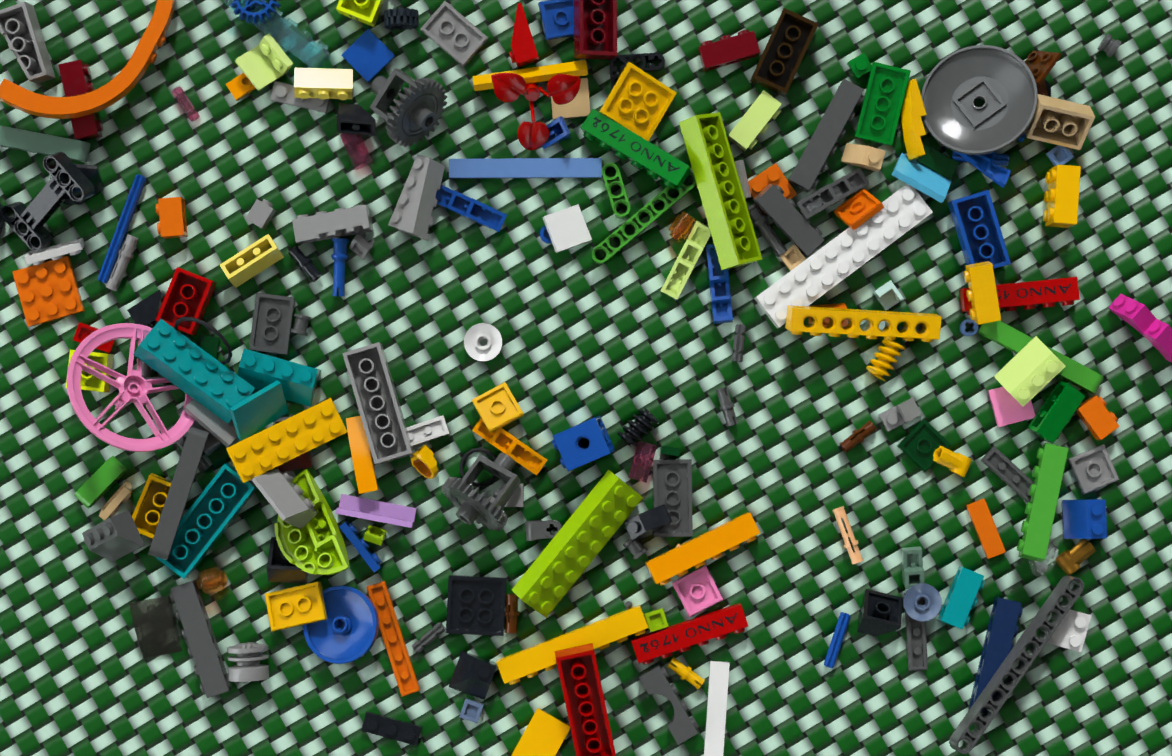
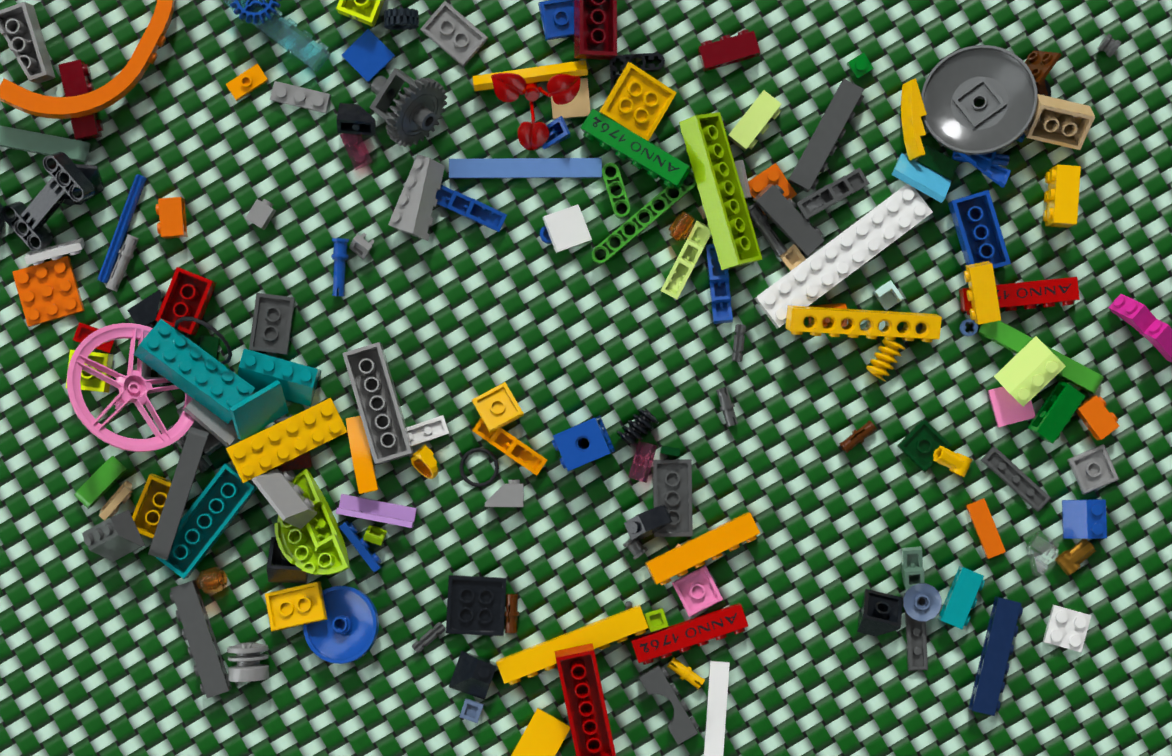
clear smoke slope [129,595,182,658] -> none
clear pink axle [172,86,200,122] -> none
light yellow brick [220,234,284,288] -> none
yellowish green bracket [235,33,293,91] -> none
black pin [288,246,322,282] -> none
dark grey bush [290,313,312,336] -> none
light grey wedge [292,205,374,244] -> none
brick [294,68,353,100] -> none
black plate [361,711,422,746] -> none
orange tile [366,581,420,697] -> none
dark grey piece [441,453,521,531] -> none
white dish [464,323,502,361] -> none
red slope [509,3,539,67] -> none
lime brick [512,469,643,618] -> none
dark grey piece [525,520,562,541] -> none
dark brown brick [750,8,818,97] -> none
blue axle [824,612,851,668] -> none
light nougat pin [832,506,863,564] -> none
orange tile [833,188,884,231] -> none
tan slope [841,143,886,172] -> none
green plate [854,62,911,146] -> none
light grey slope [878,397,921,431] -> none
dark grey beam [949,575,1084,754] -> none
bright green brick [1017,443,1068,562] -> none
medium blue plate [1046,145,1074,166] -> none

